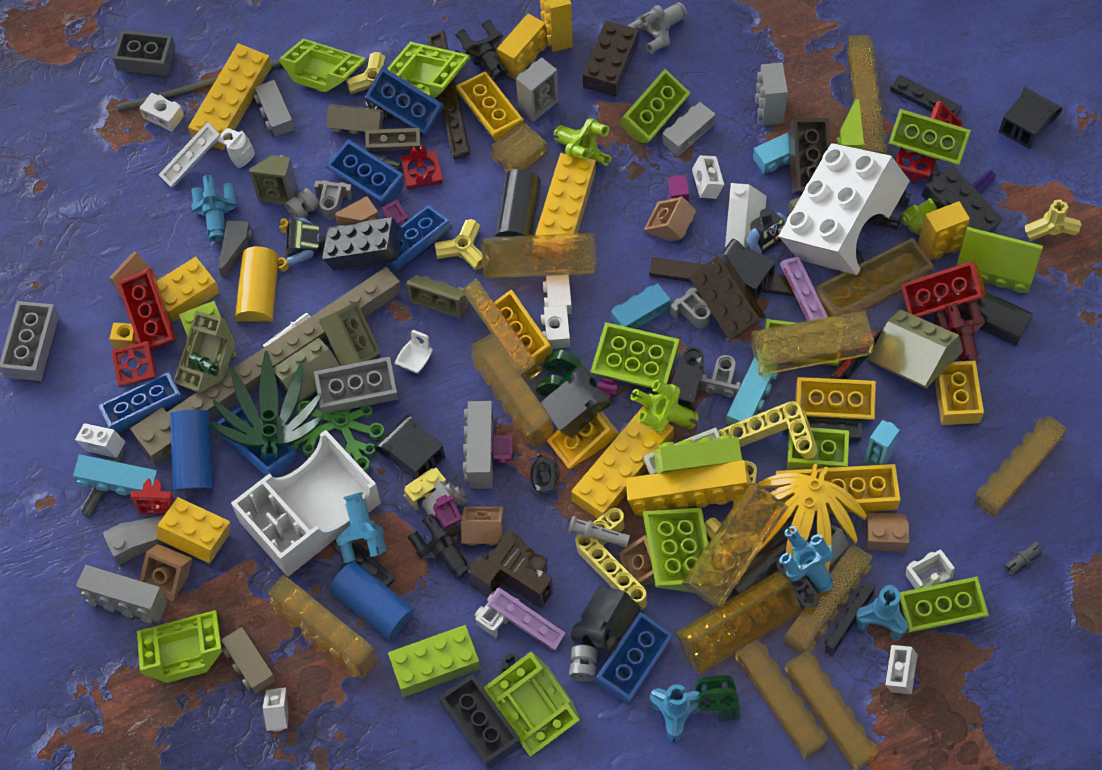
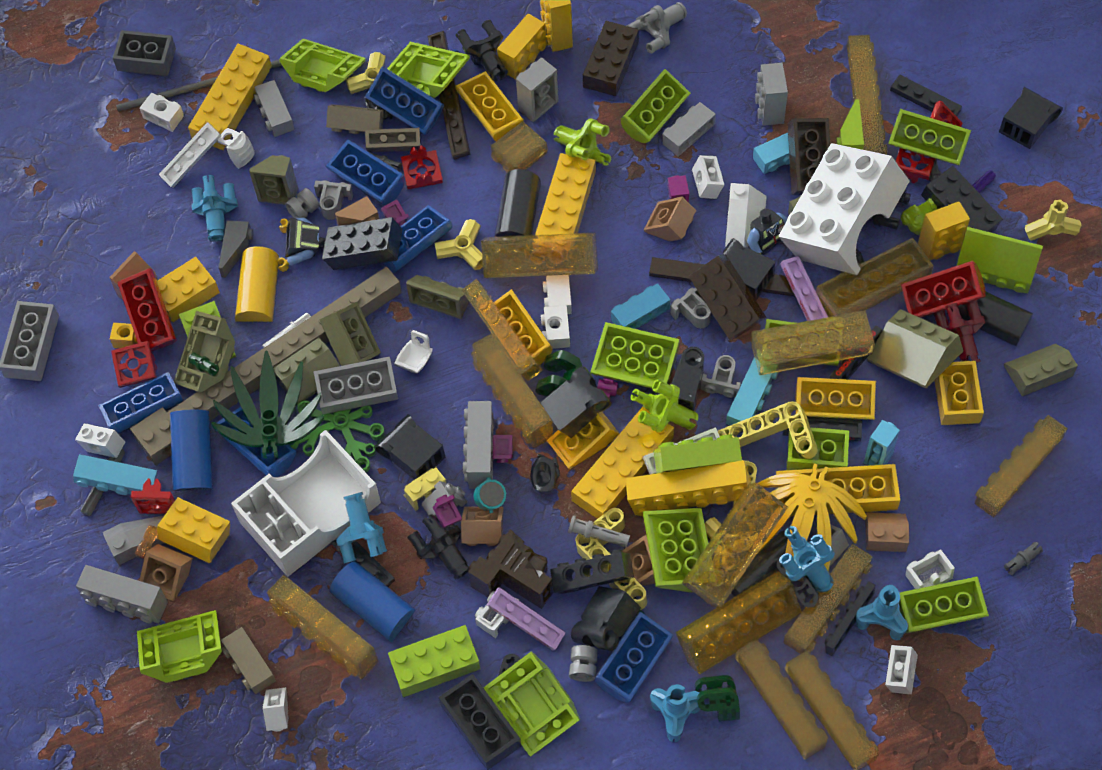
none -> clear orange piece [135,525,157,559]
none -> piece [474,477,506,513]
none -> black brick [550,550,634,594]
none -> olive slope [1004,344,1078,396]

